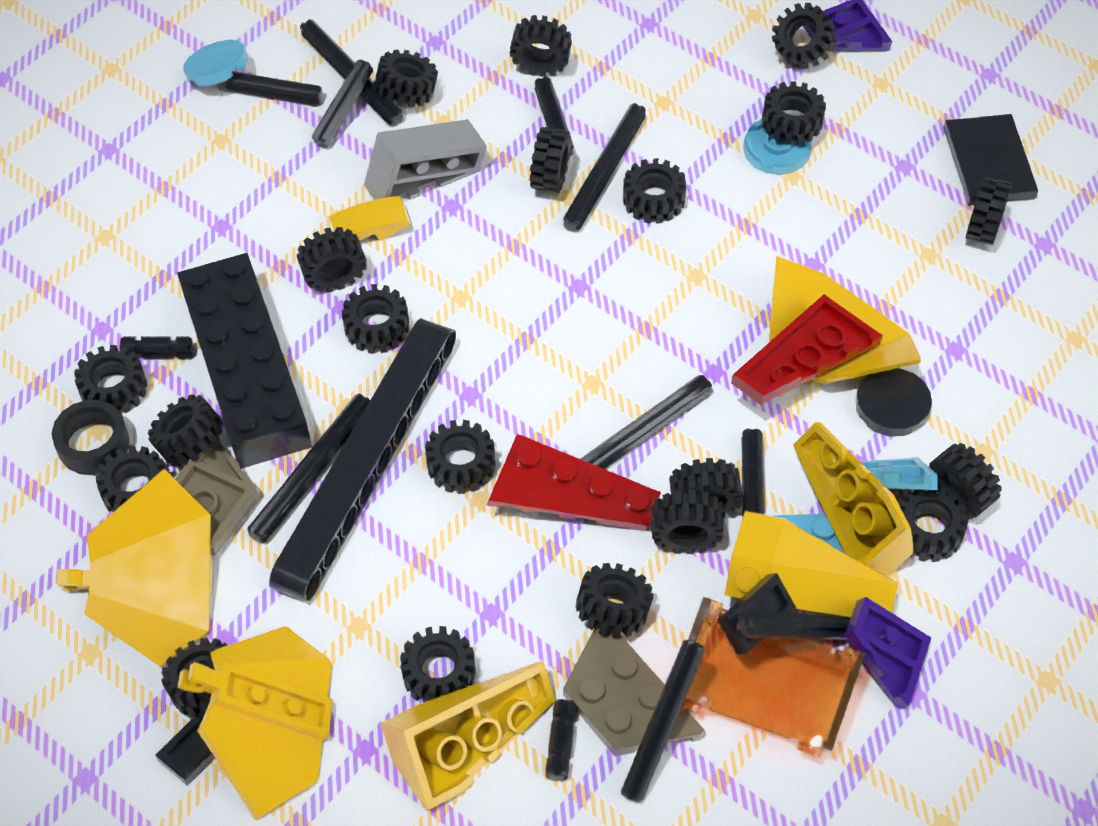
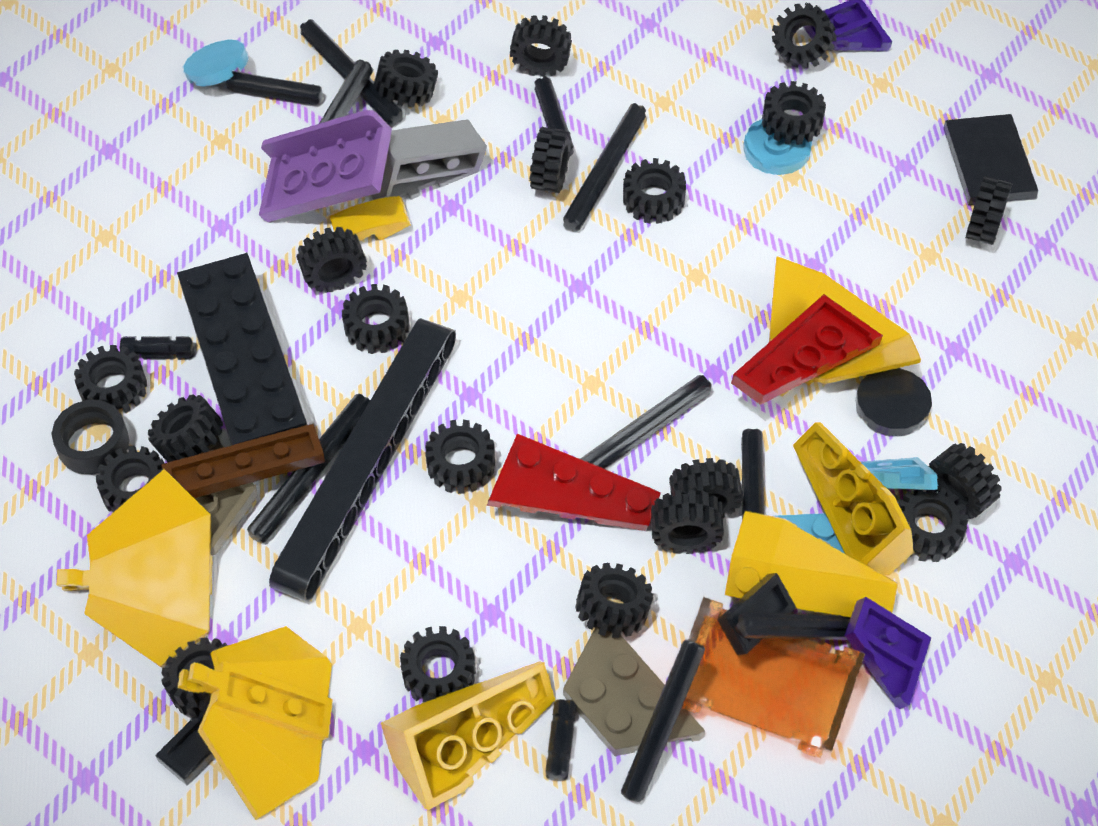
none -> reddish brown plate [161,423,325,498]
none -> medium lavender bracket [259,110,392,222]

